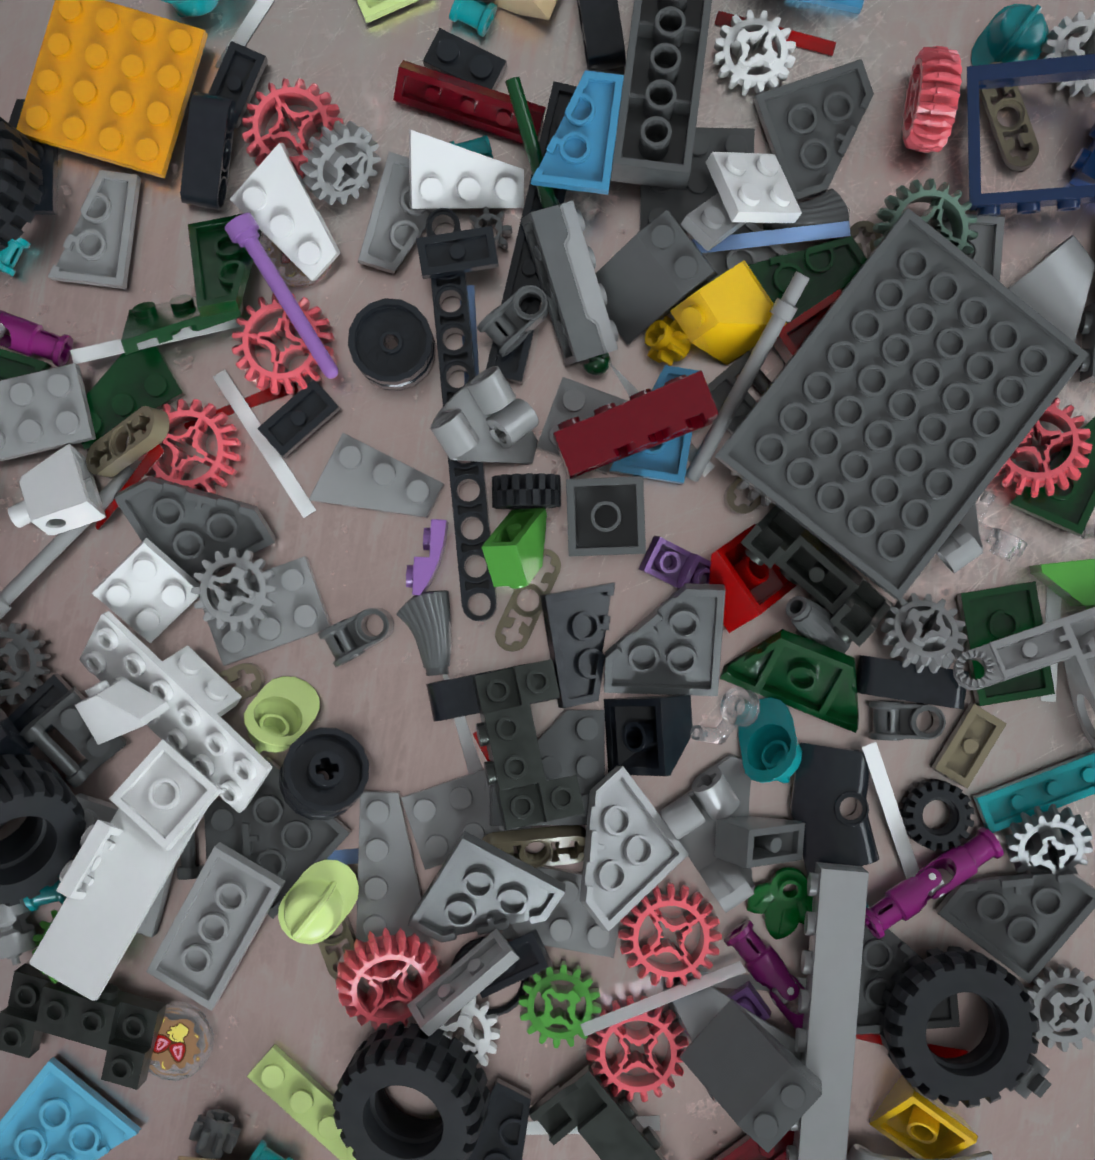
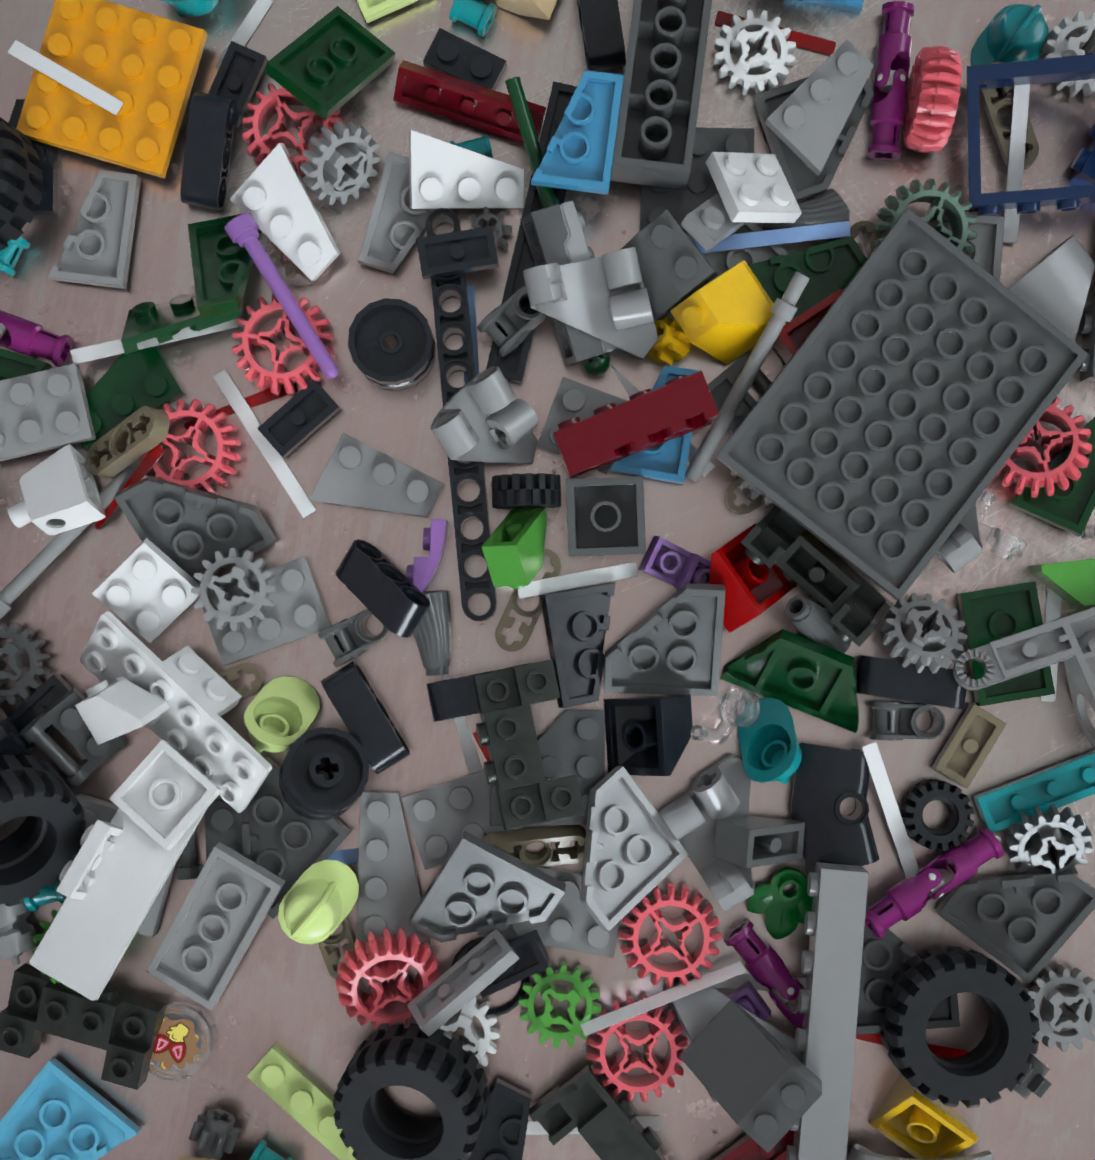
none -> white sticker [8,40,123,115]
none -> dark green plate [265,6,396,121]
none -> black beam [321,661,411,774]
none -> black beam [335,539,431,638]
none -> white sticker [518,562,638,599]
none -> light grey panel [522,247,658,359]
none -> light grey wing [765,39,874,176]
none -> magenta piece [868,1,915,161]
none -> white sticker [1003,84,1030,243]

